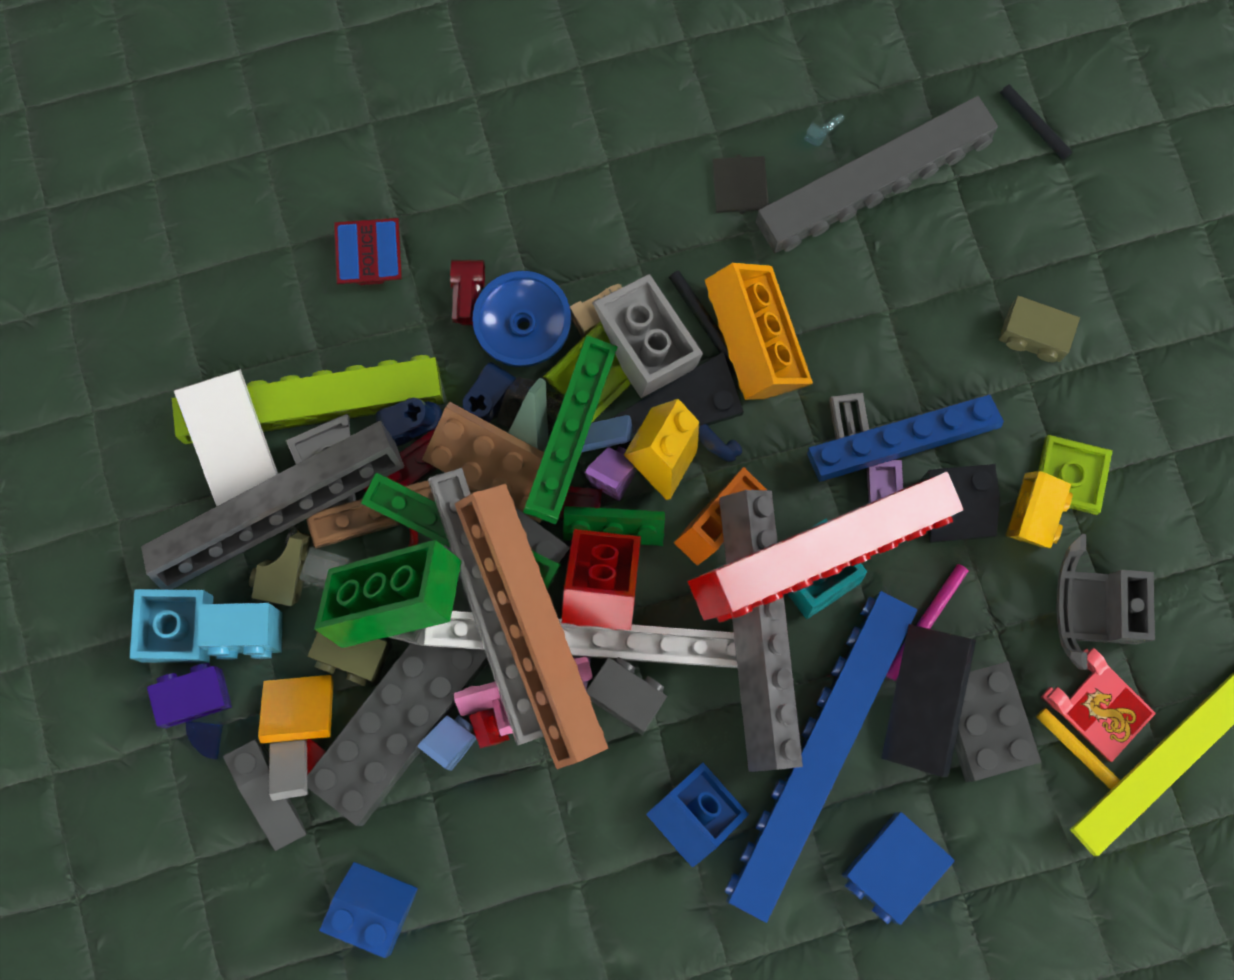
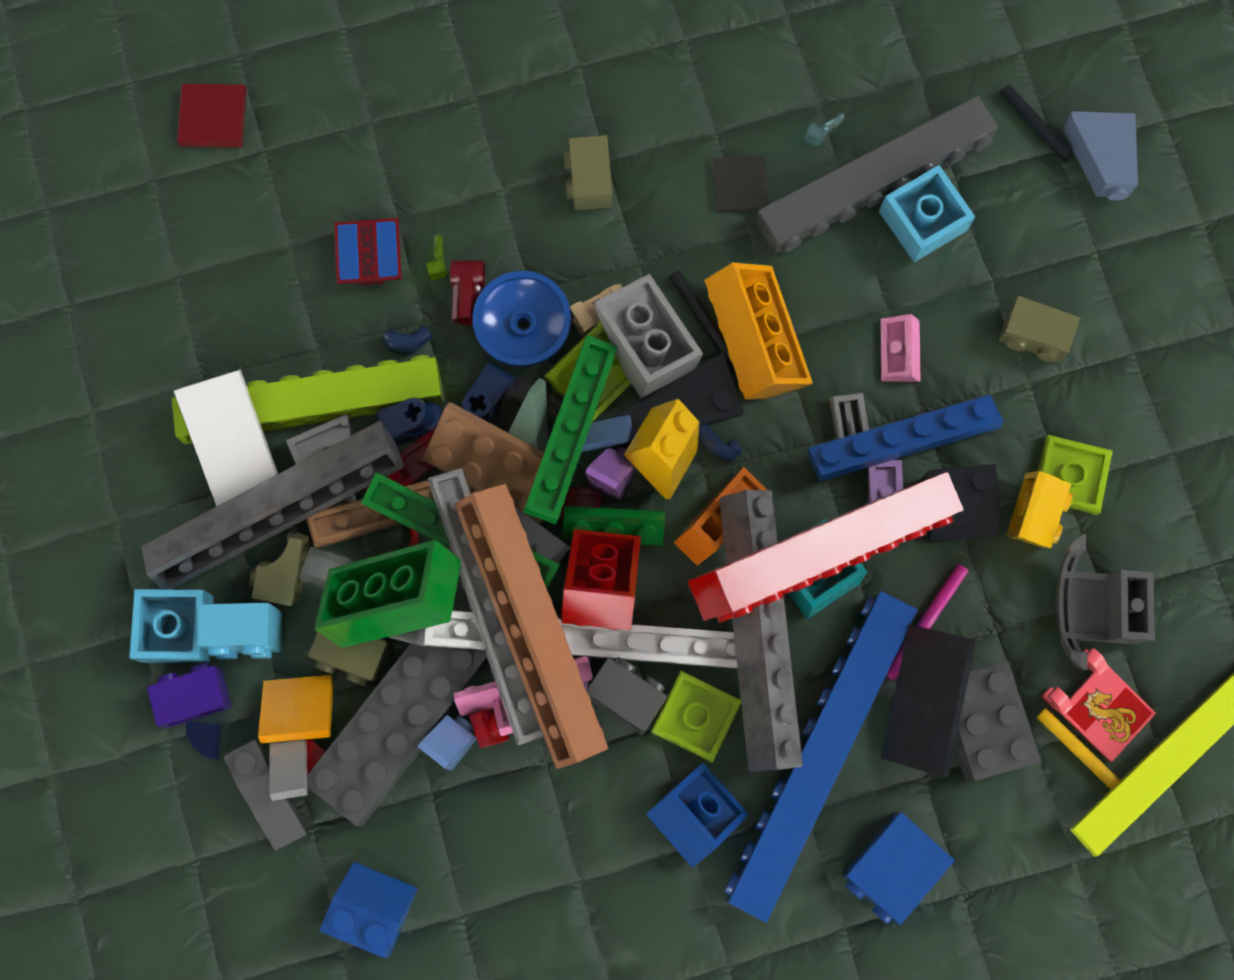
none -> dark red tile [177,83,247,148]
none -> dark blue arm [382,325,433,355]
none -> clear neon green hand [426,235,447,281]
none -> olive brick [563,135,612,210]
none -> lime tile [651,671,741,763]
none -> medium azure brick [879,165,975,262]
none -> bright pink slope [881,314,921,383]
none -> sand blue slope [1063,111,1138,200]

